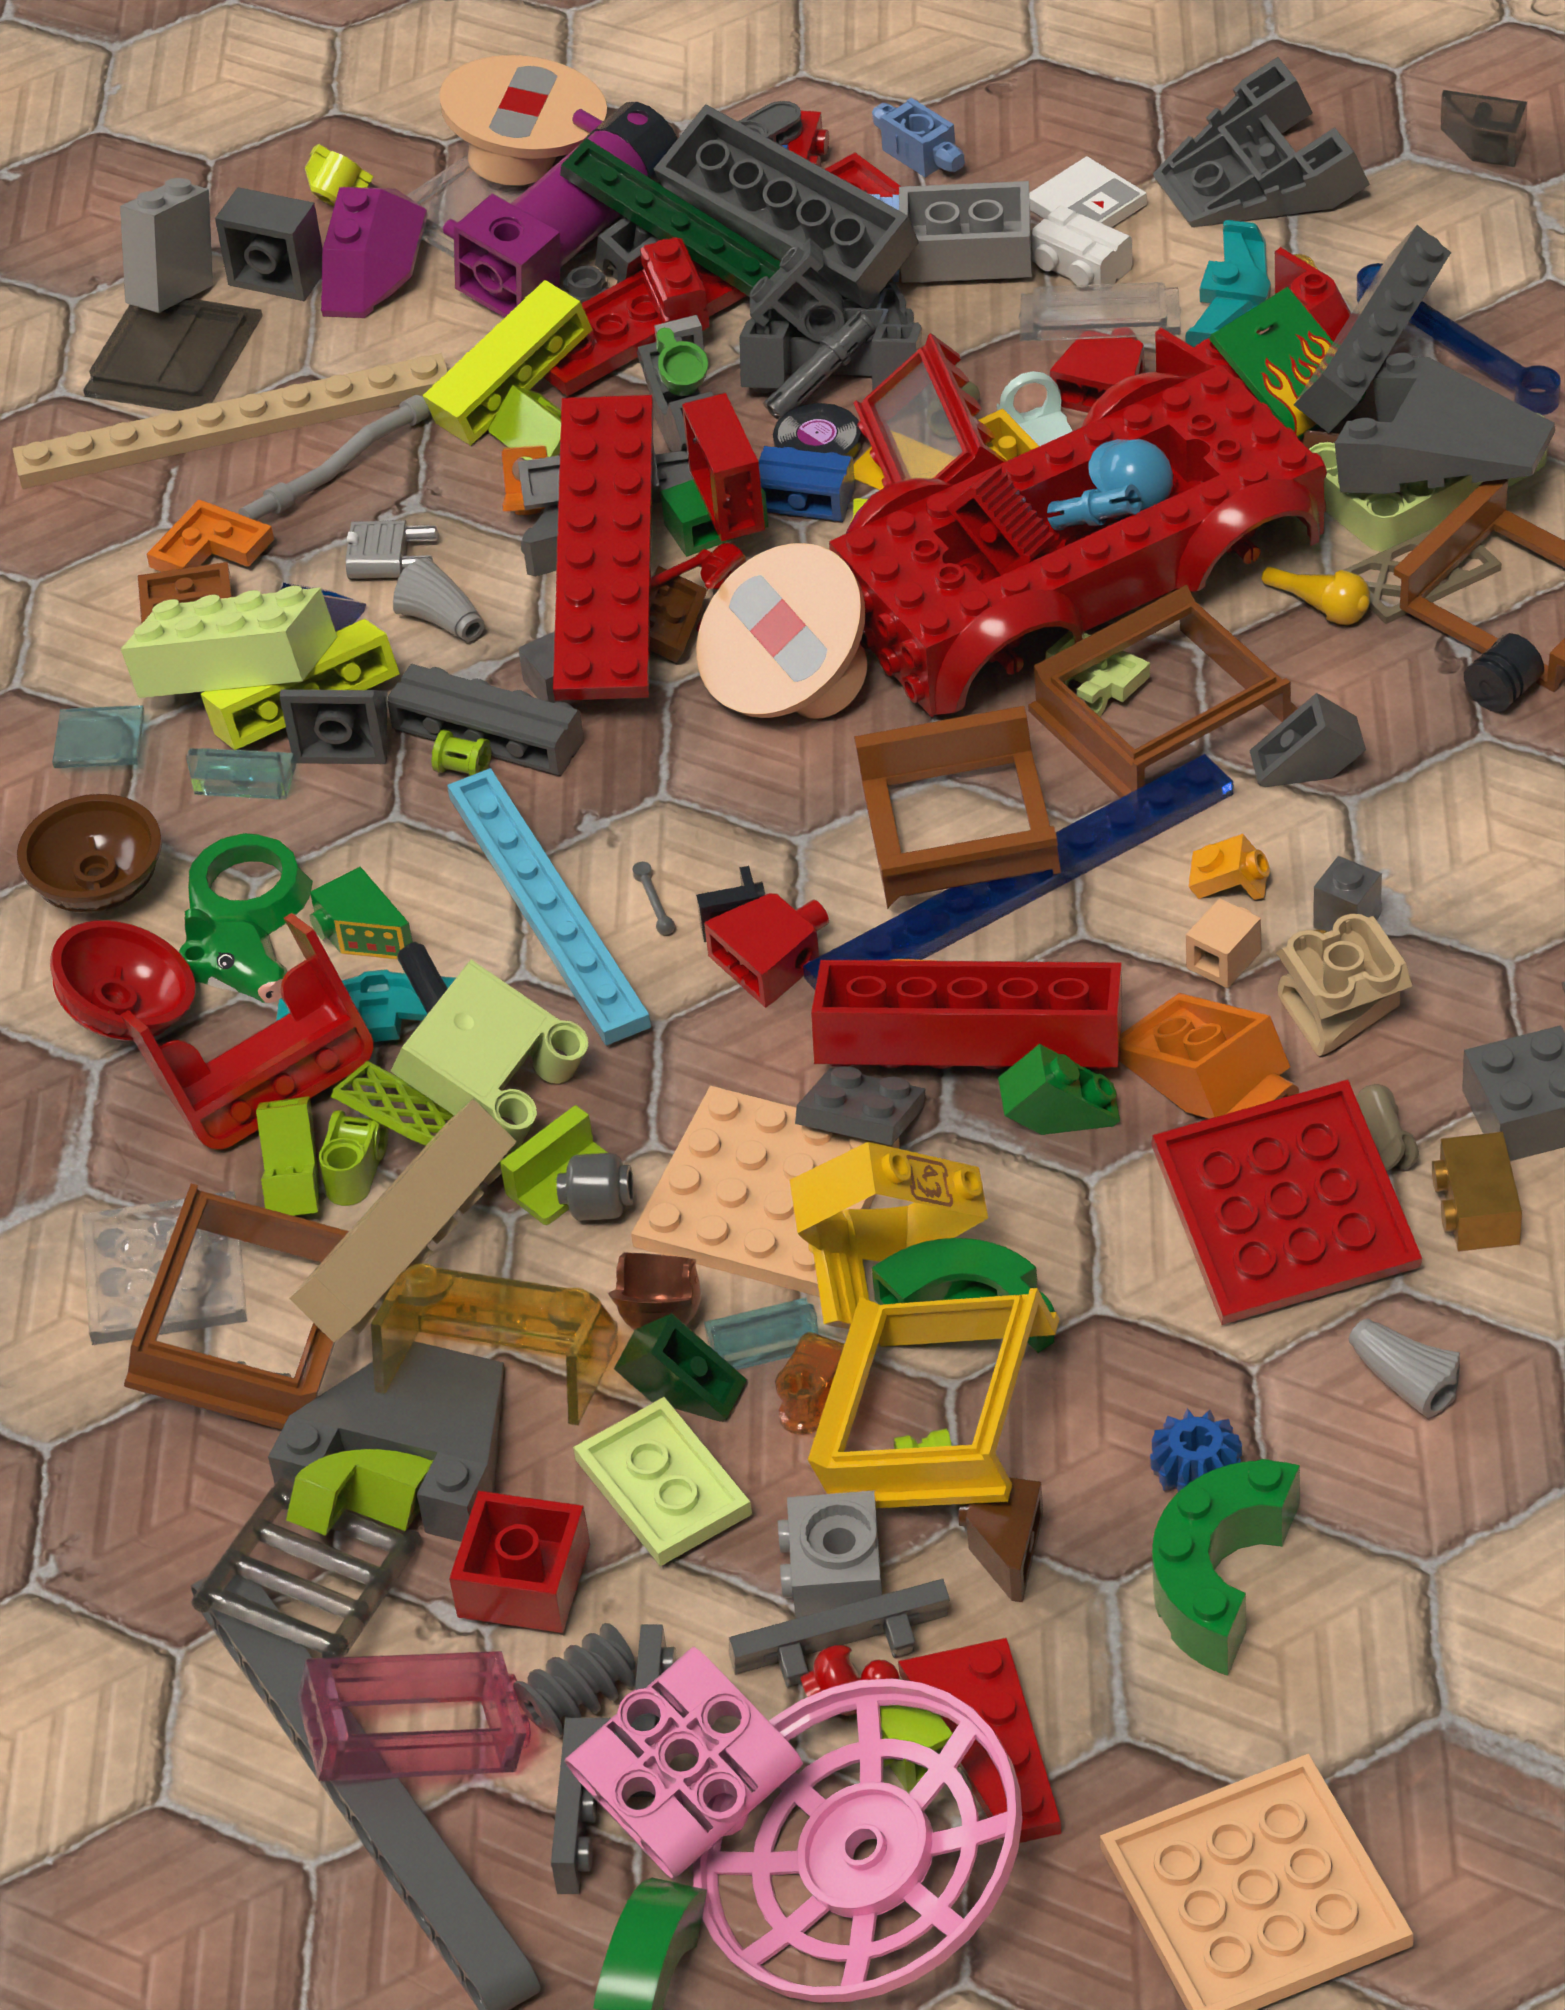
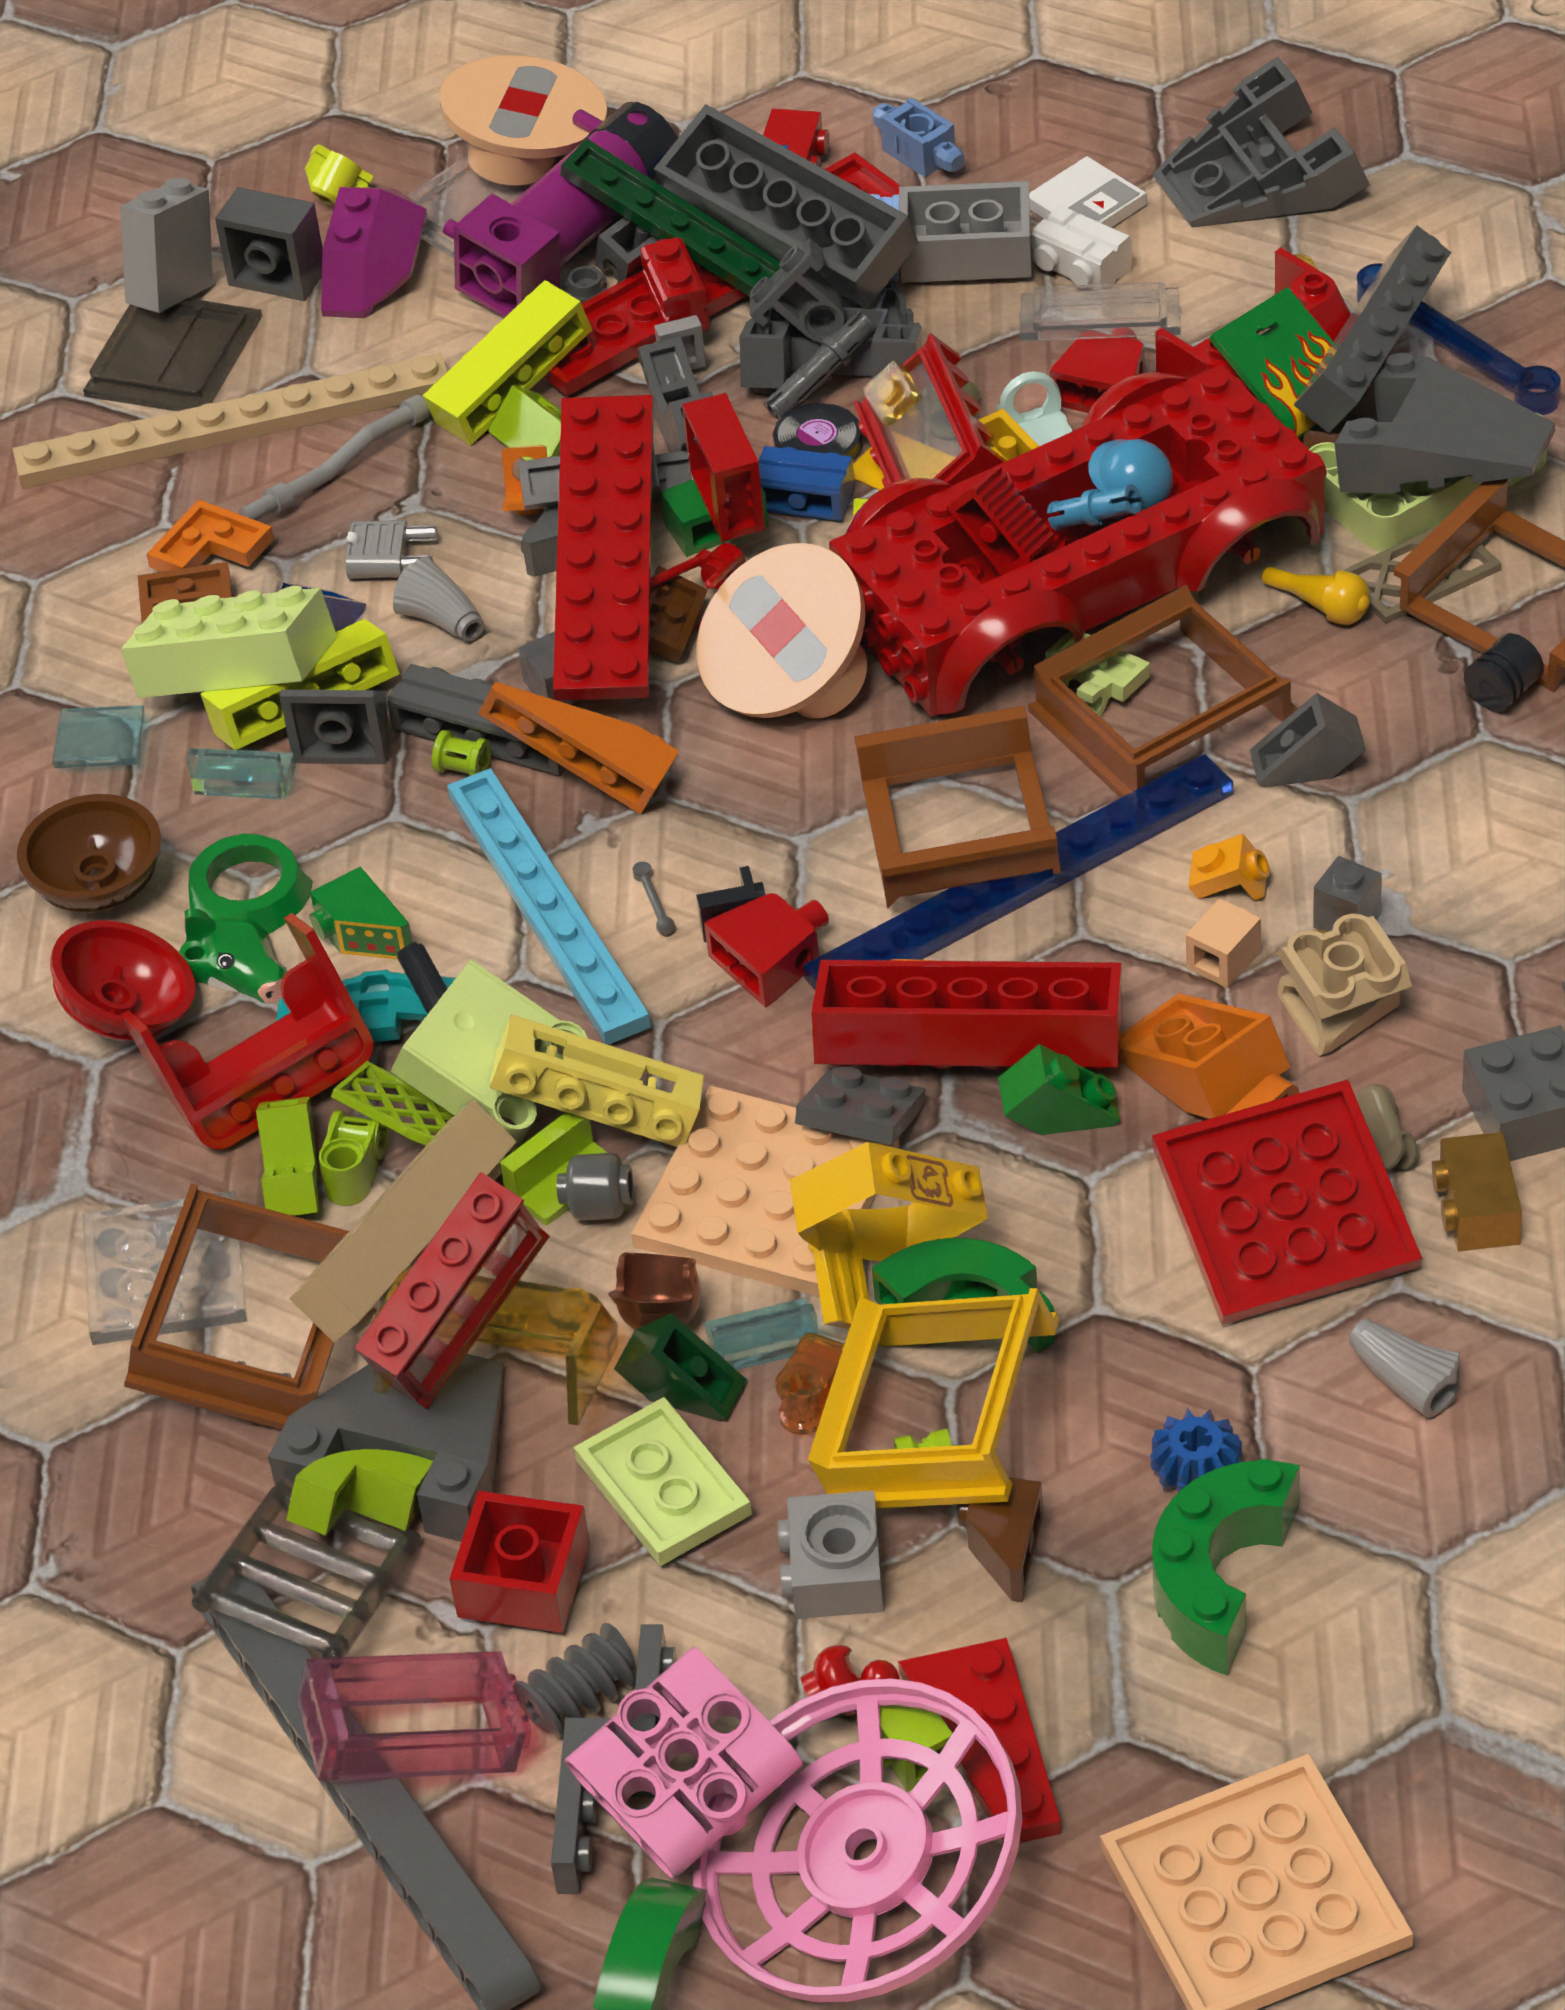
bright green piece [656,327,708,396] -> none
dark grey hinge [729,1579,950,1687] -> none
dark grey piece [738,101,802,145] -> none
teal plate [1185,220,1271,347] -> none
clear smoke slope [1440,90,1527,167] -> none
none -> red window [355,1171,550,1410]
none -> orange slope [478,682,679,815]
none -> light yellow brick [489,1014,704,1147]
none -> clear yellow plate [862,360,923,427]

